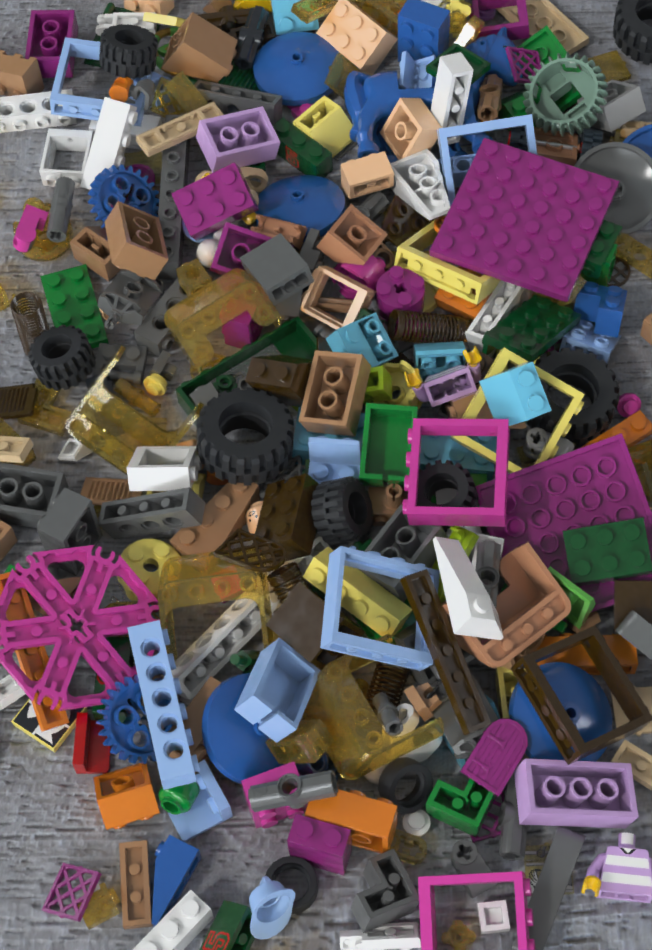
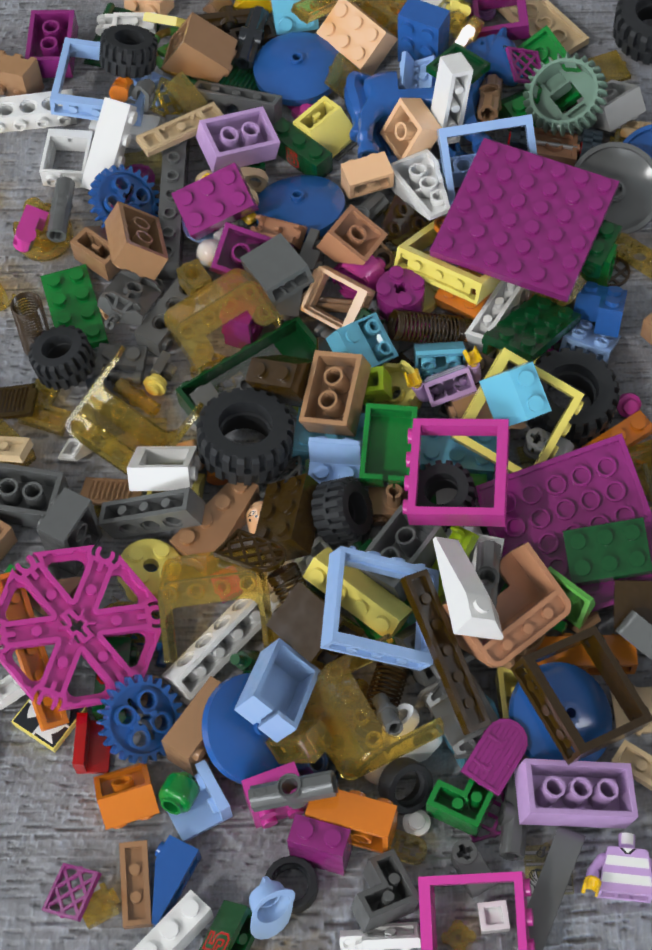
light blue brick [127,620,200,790] -> none
dark green plate [213,374,238,394] -> none
medium nougat tile [404,682,442,721] -> none

